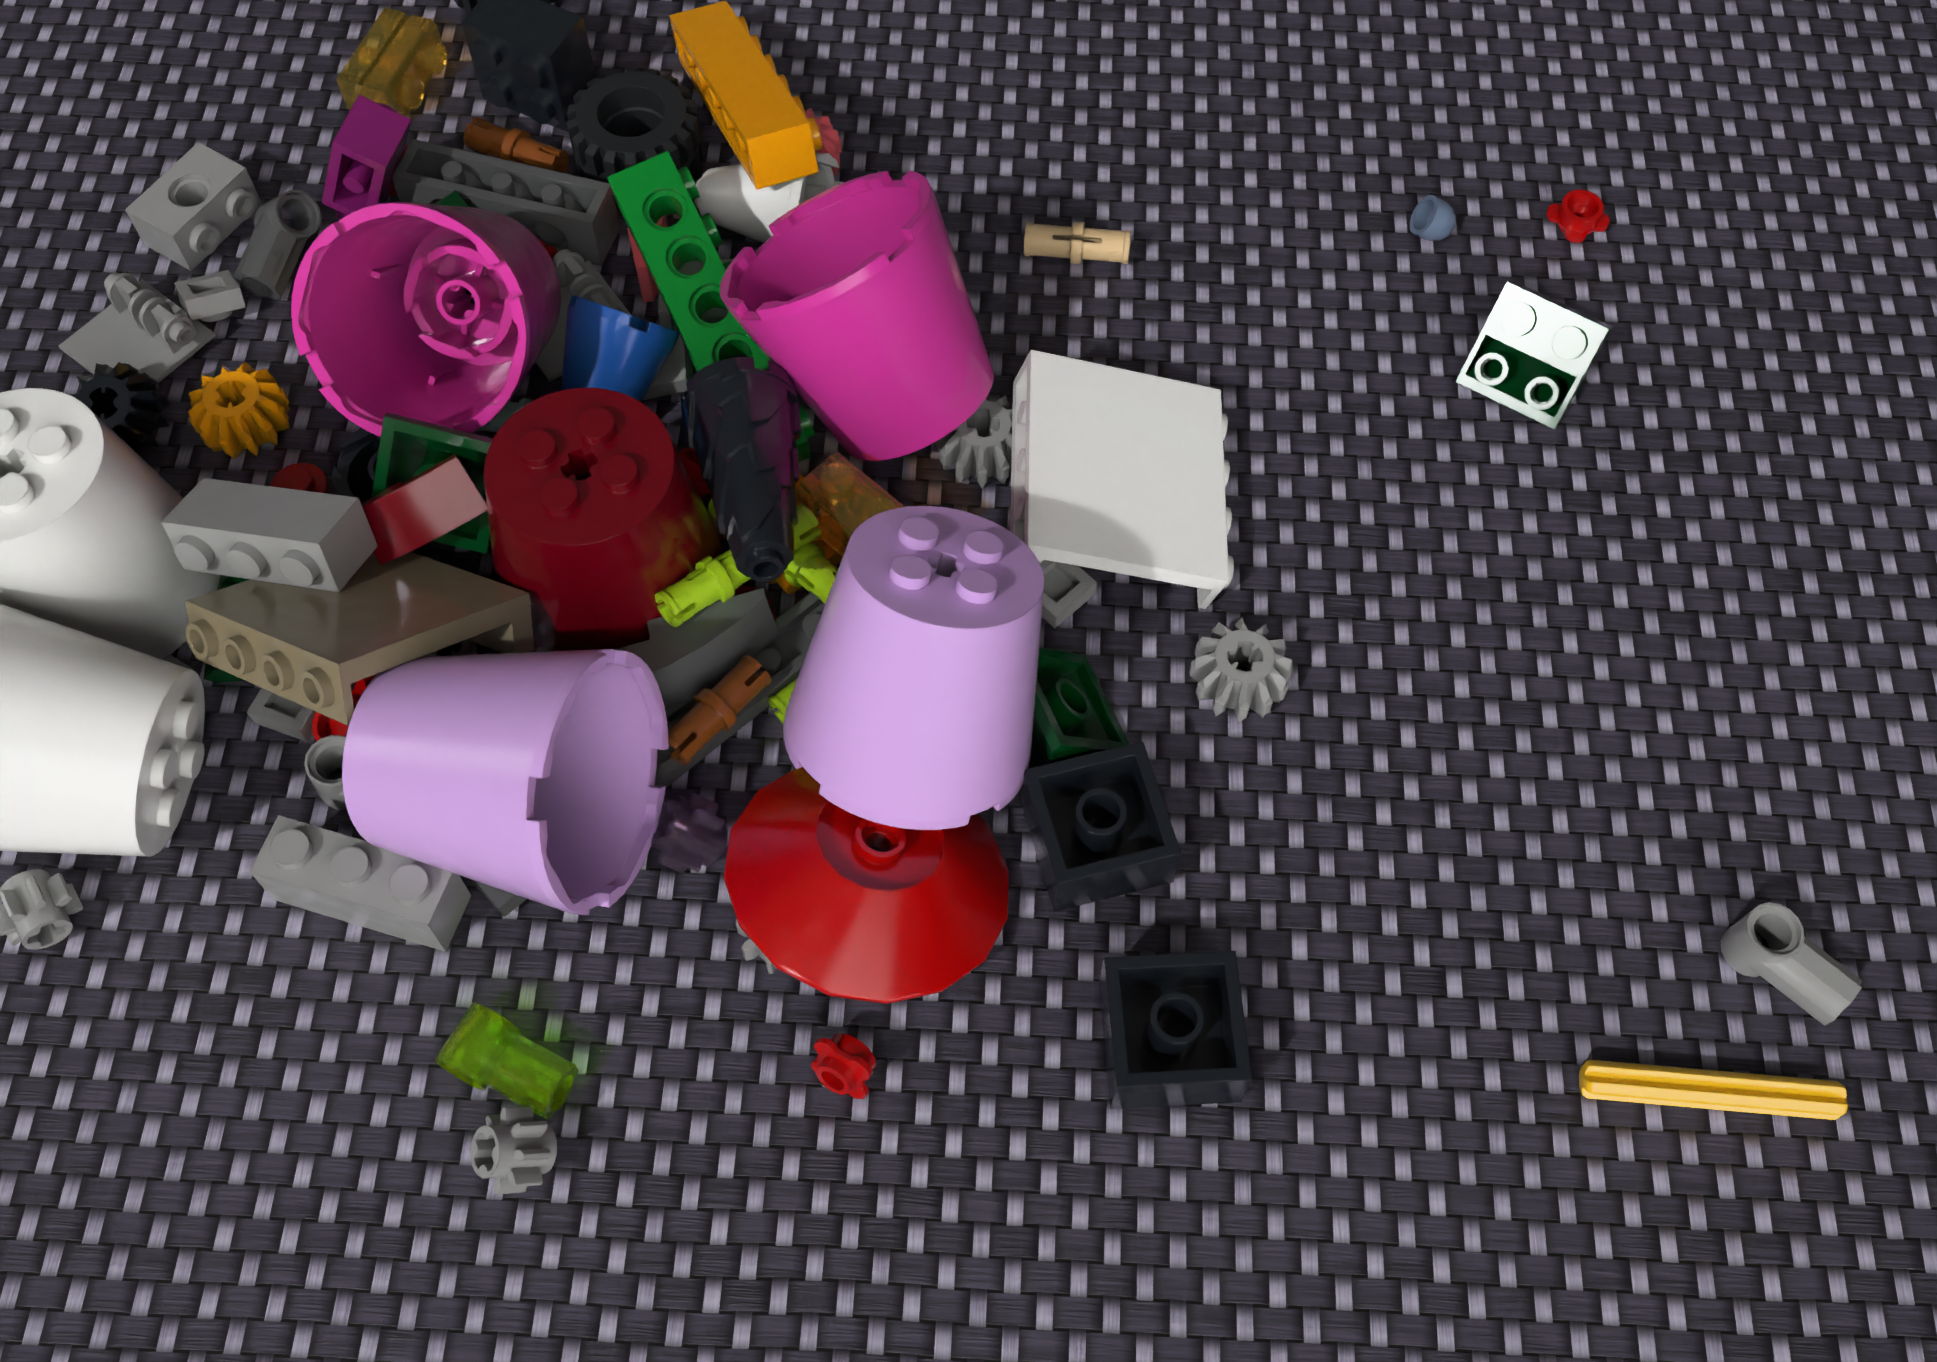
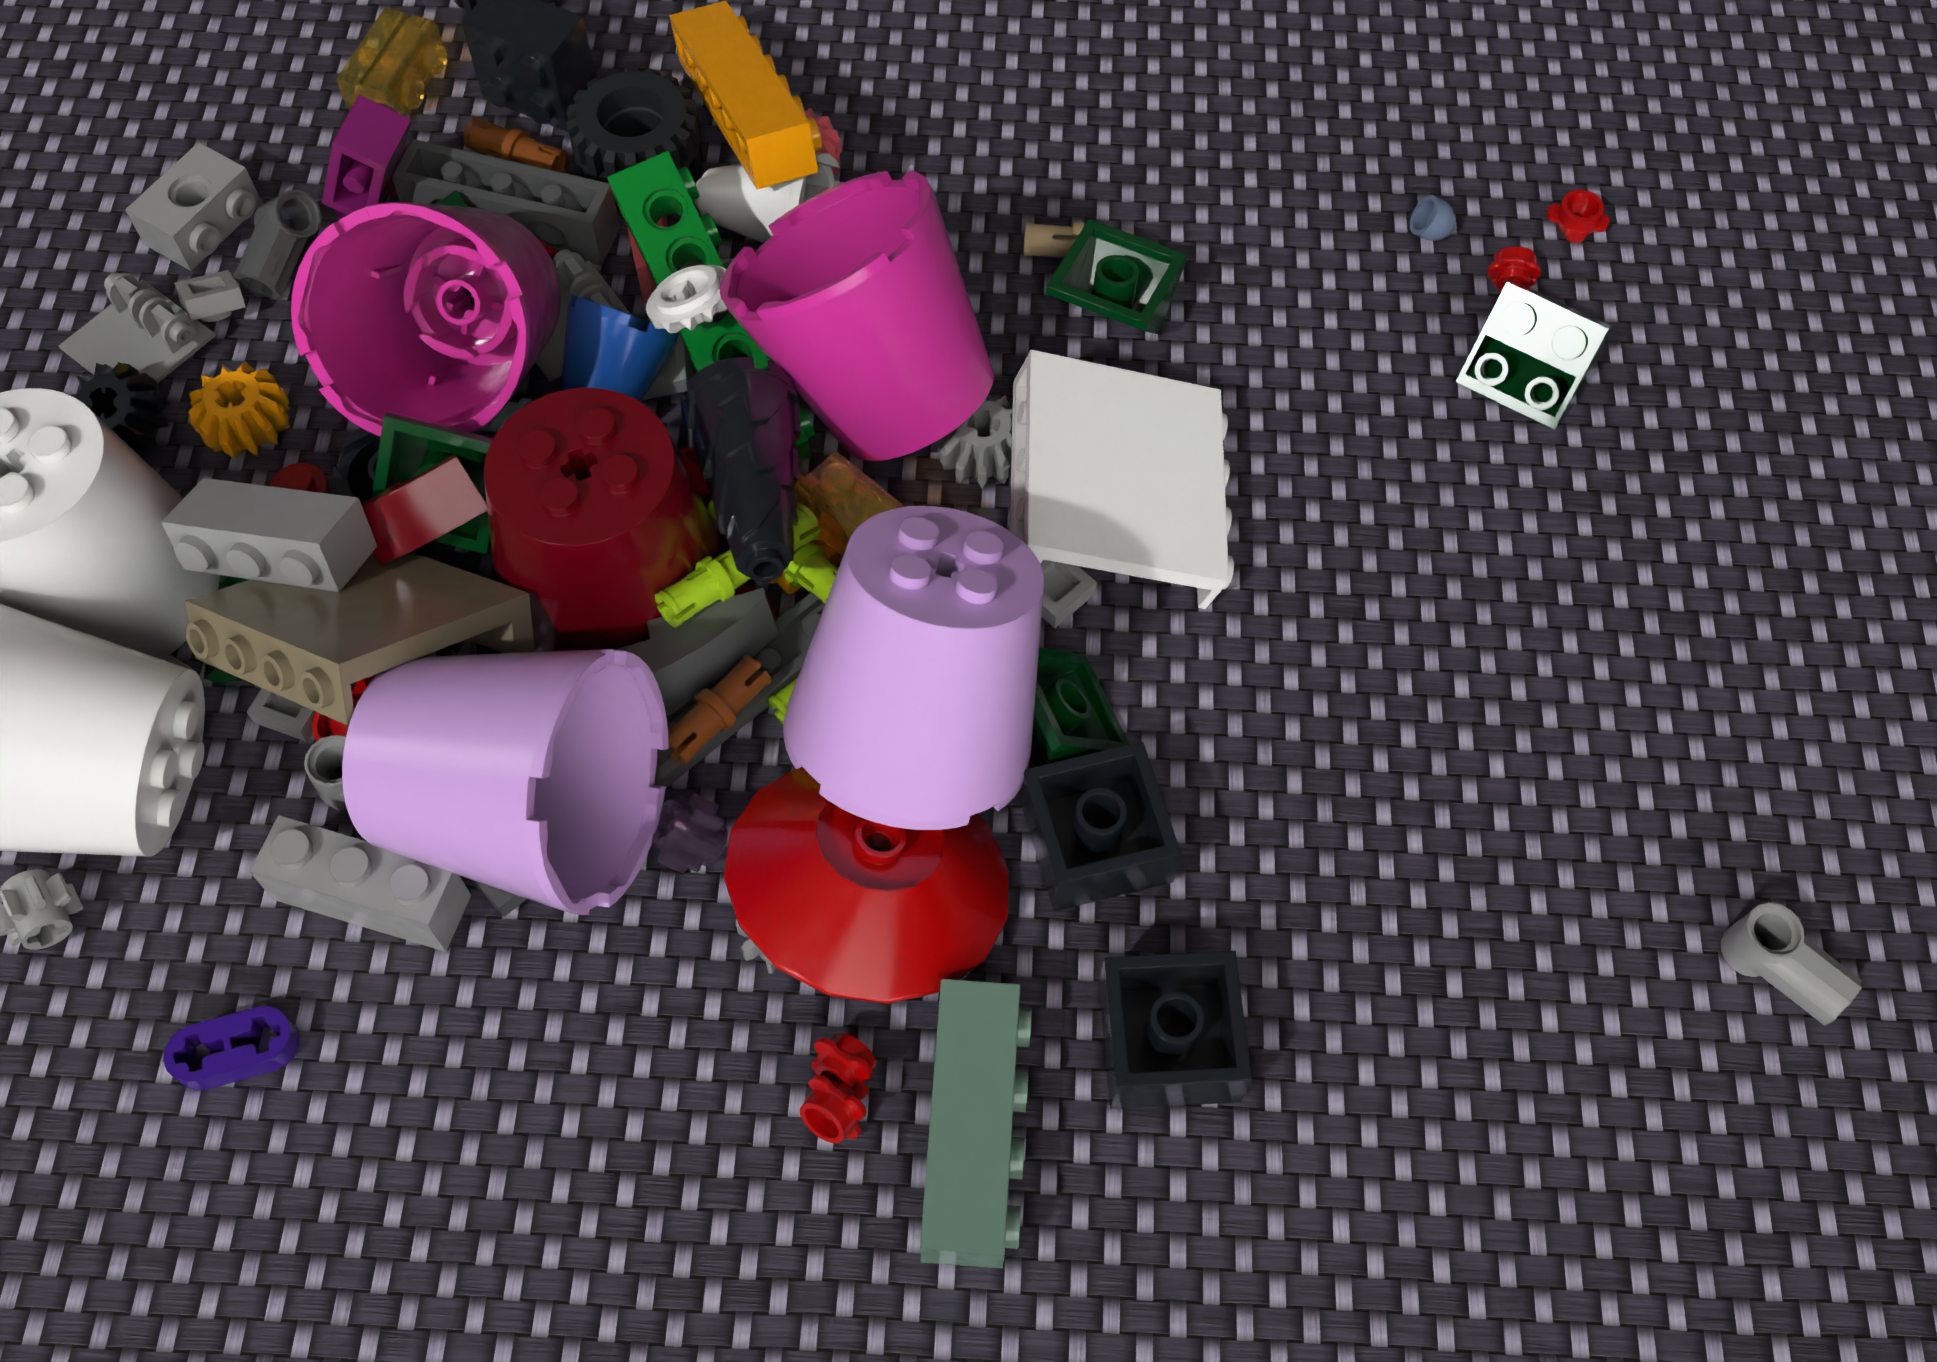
clear neon green piece [434,1003,579,1120] -> none
light grey gear [470,1106,557,1194] -> none
light grey gear [1189,617,1293,723] -> none
yellow axle [1579,1060,1848,1120] -> none
none -> dark purple beam [163,1006,300,1091]
none -> white gear [646,265,727,333]
none -> red plate [800,1075,867,1143]
none -> sand green brick [920,979,1032,1269]
none -> dark green slope [1045,219,1187,335]
none -> red plate [1487,246,1541,292]

